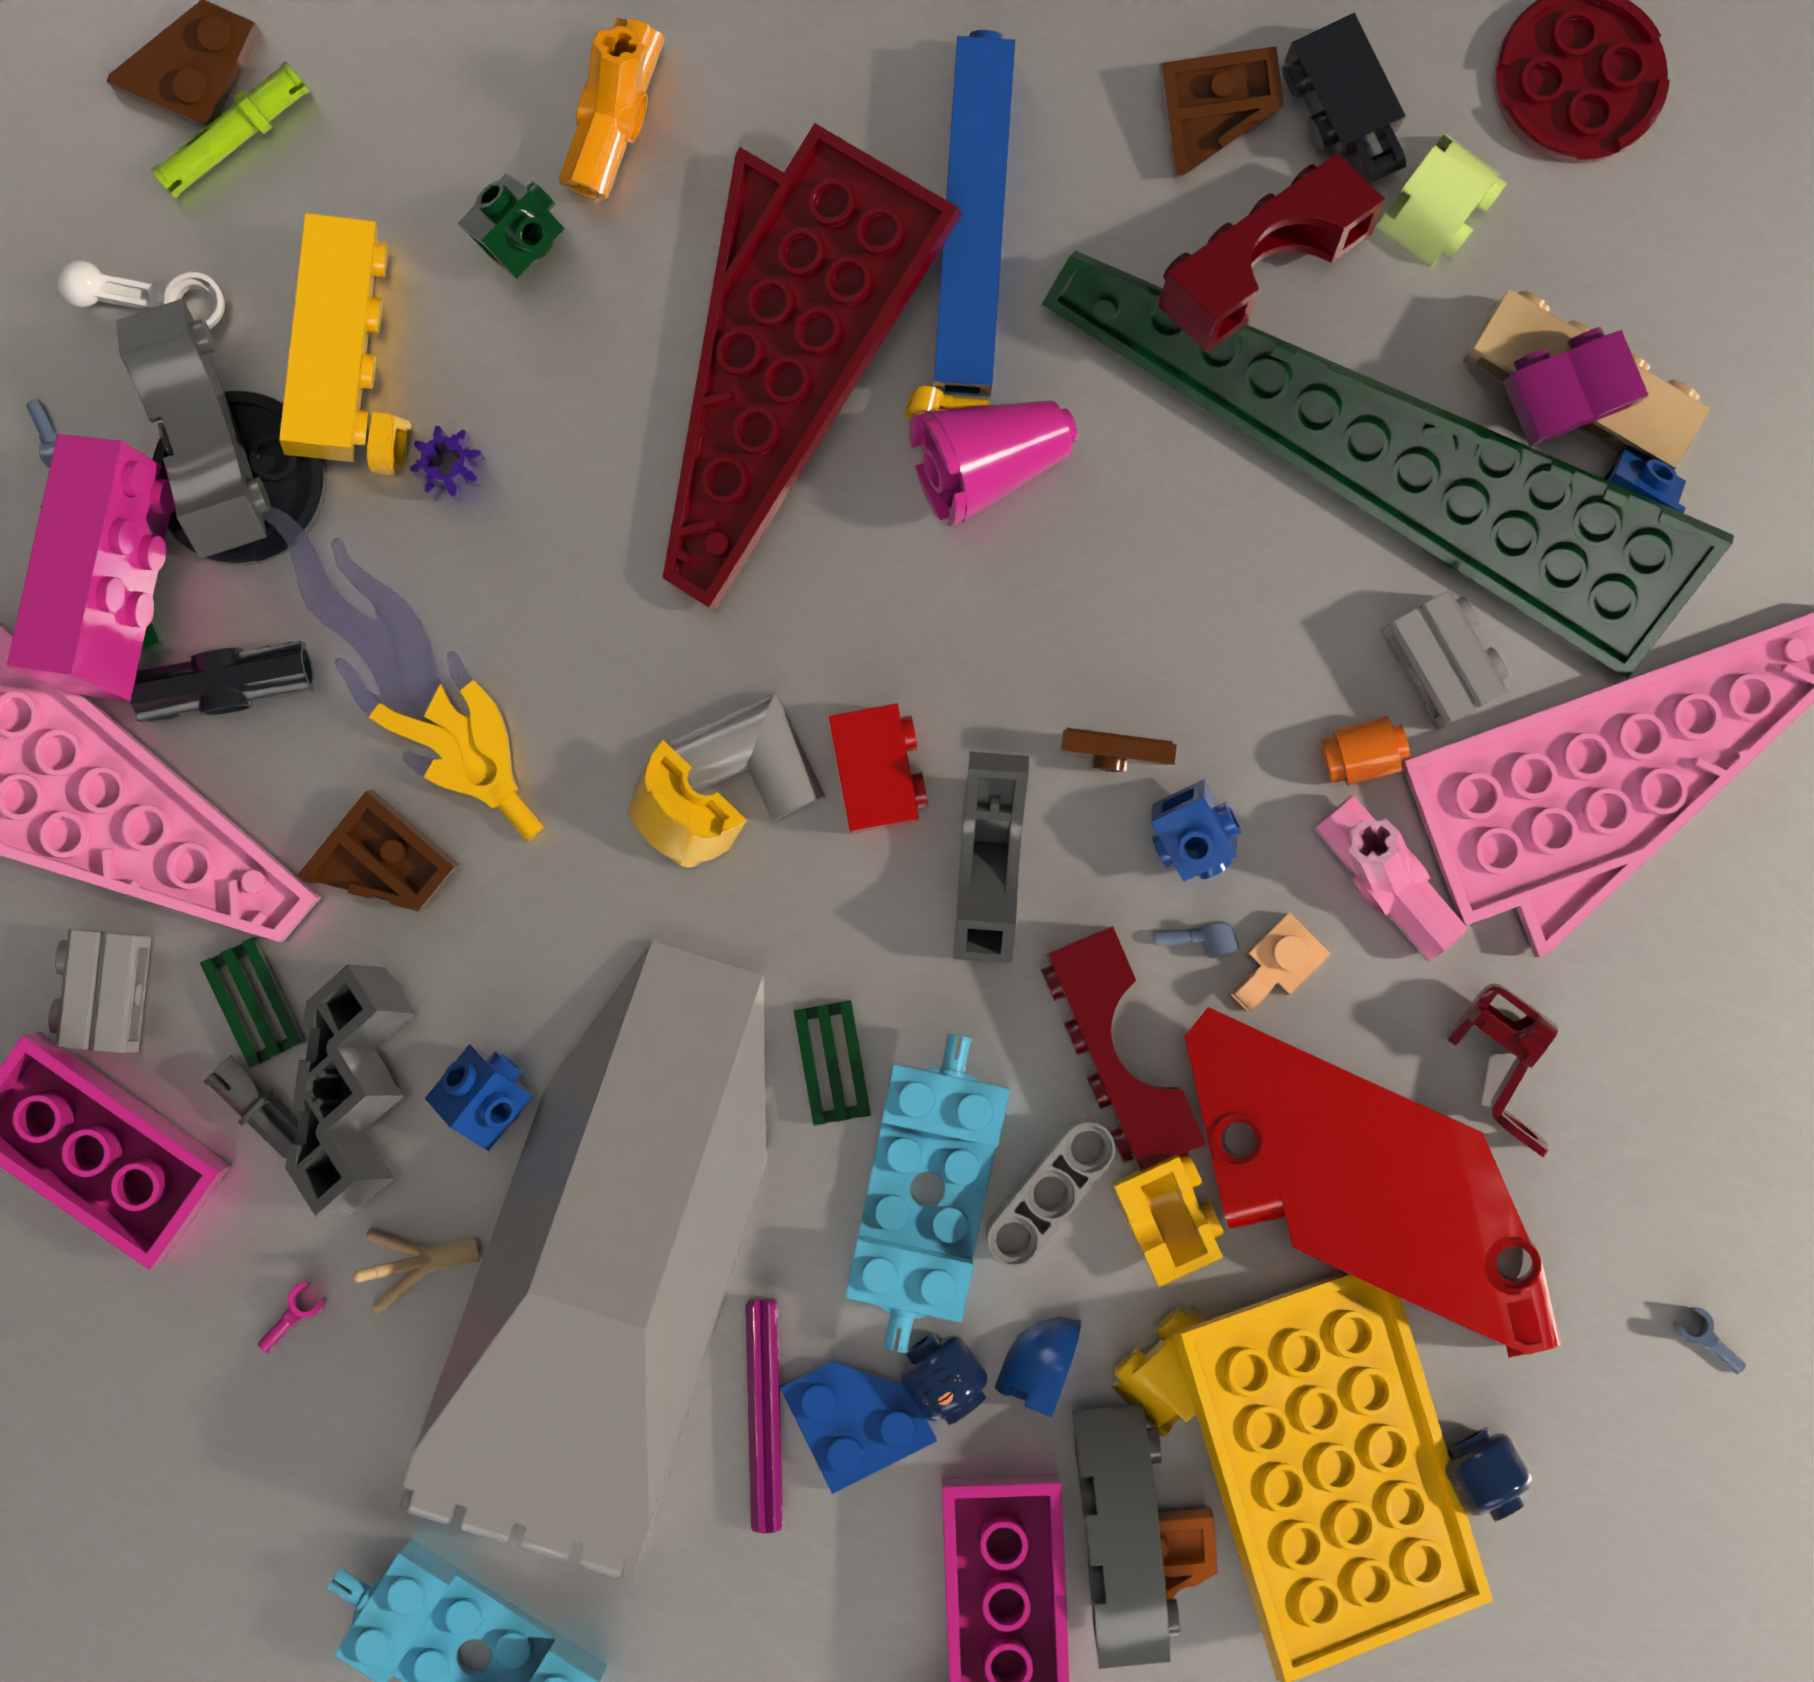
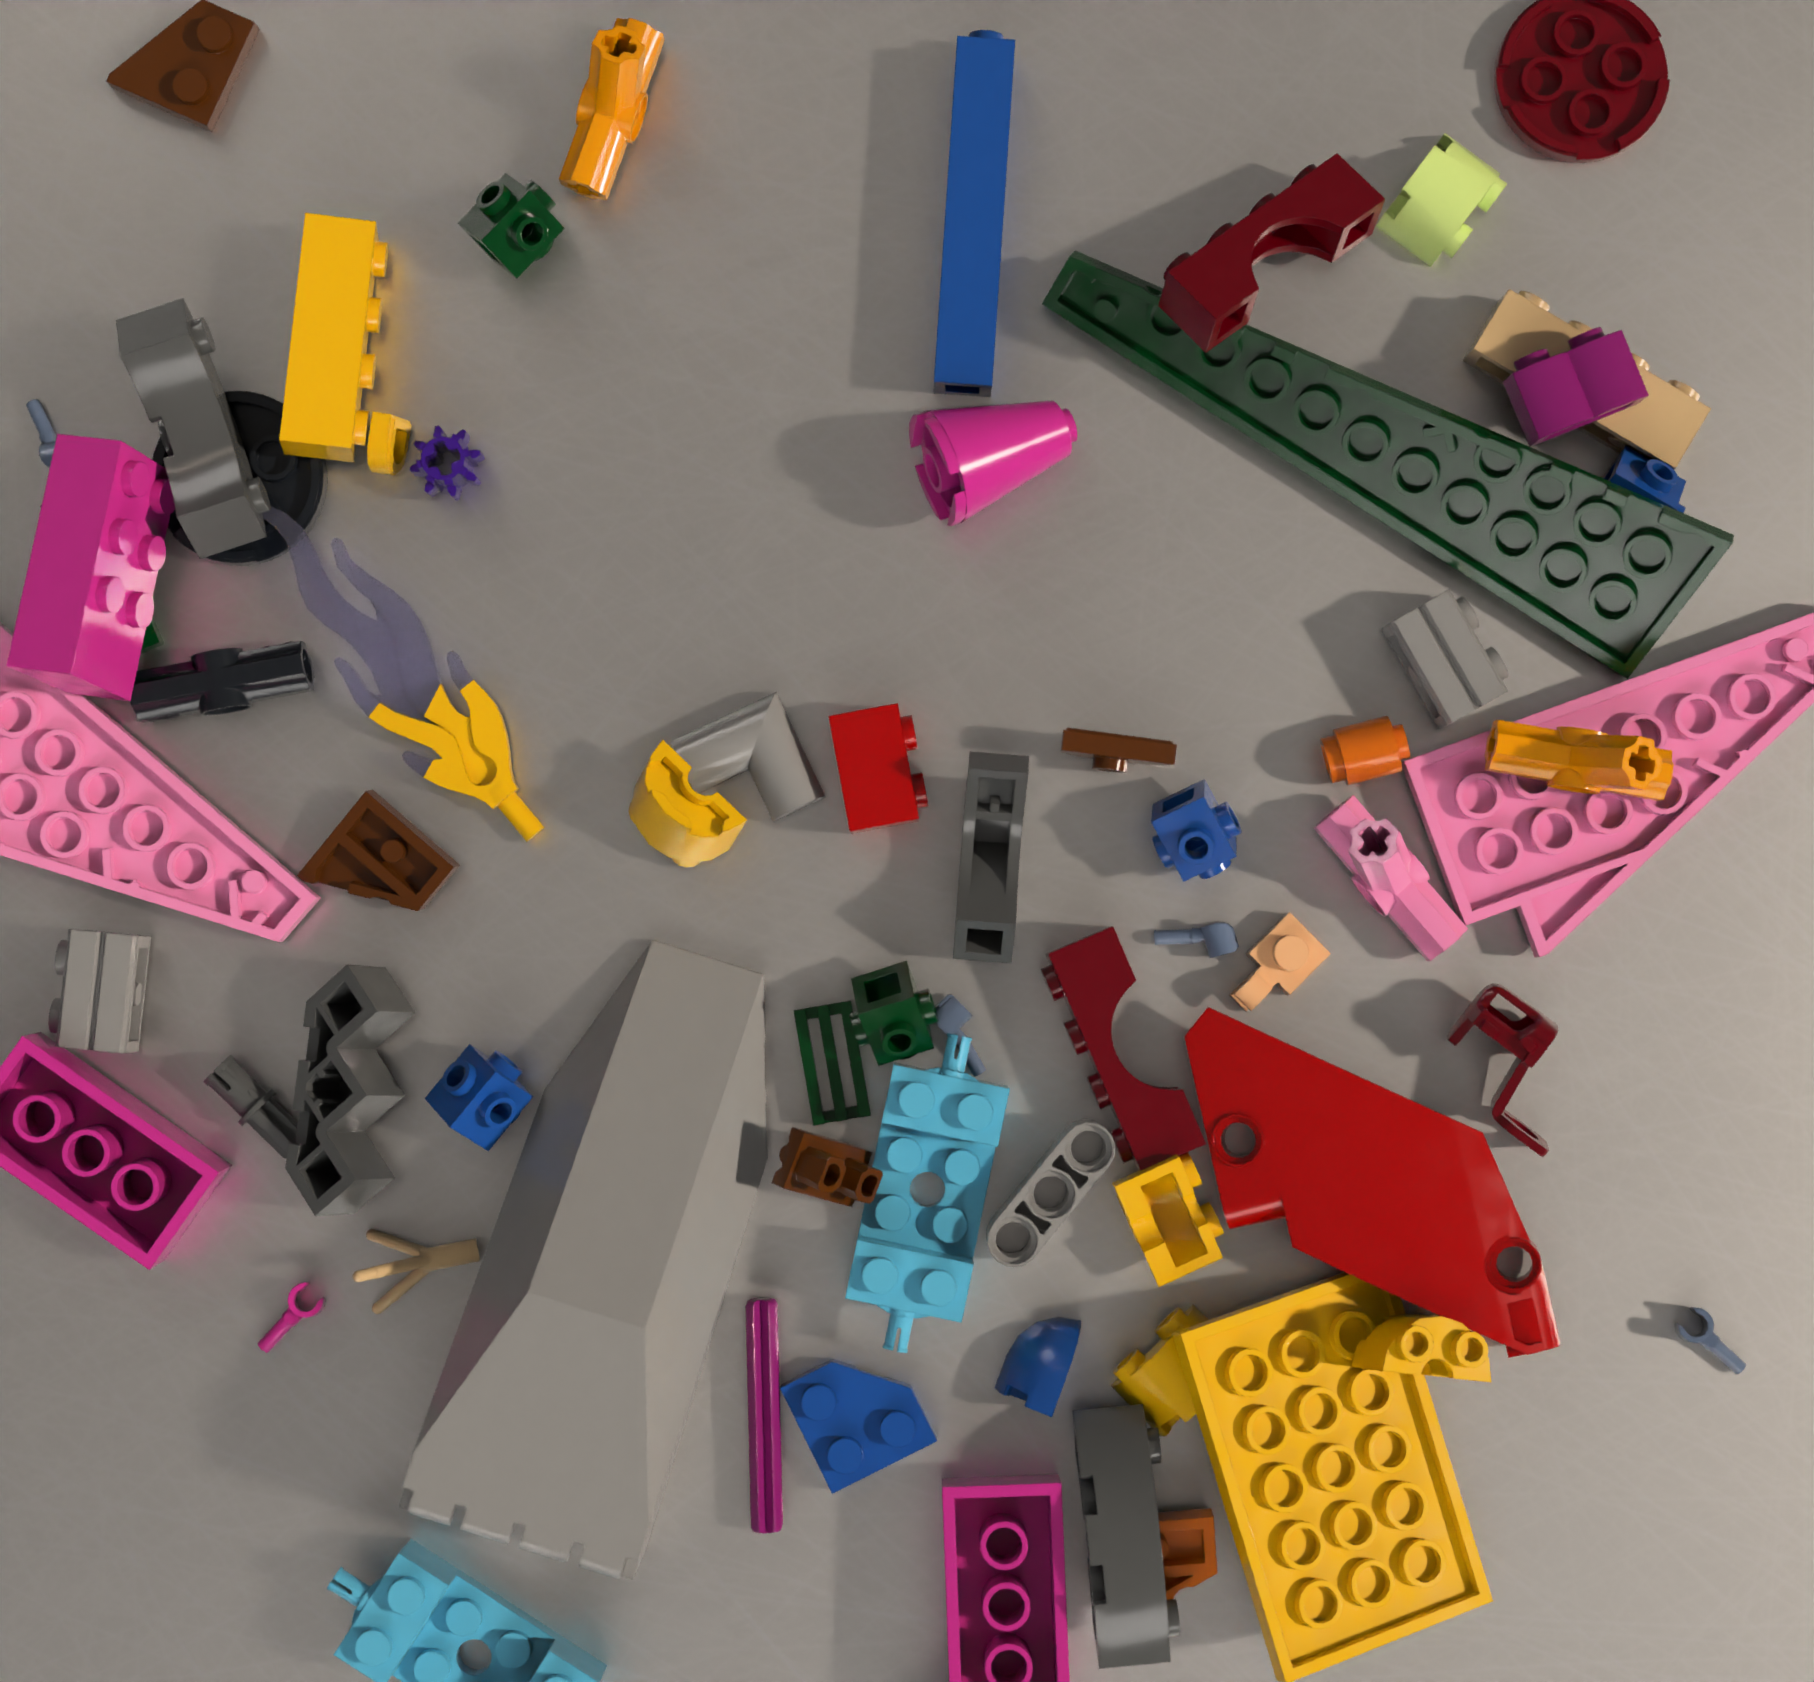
white piece [57,260,225,329] -> none
lime pin [151,61,310,199] -> none
dark green tile [200,937,306,1068] -> none
dark red wing [662,123,963,611] -> none
dark blue head [901,1333,988,1425] -> none
yellow hand [905,385,989,419] -> none
reddish brown wing [1159,46,1284,178] -> none
black brick [1282,12,1406,184] -> none
dark blue head [1445,1427,1532,1522] -> none
none -> reddish brown hips [771,1127,883,1207]
none -> dark green brick [850,961,939,1066]
none -> sand blue hand [935,994,986,1077]
none -> yellow cylinder [1351,1314,1492,1382]
none -> light orange piece [1484,719,1674,801]

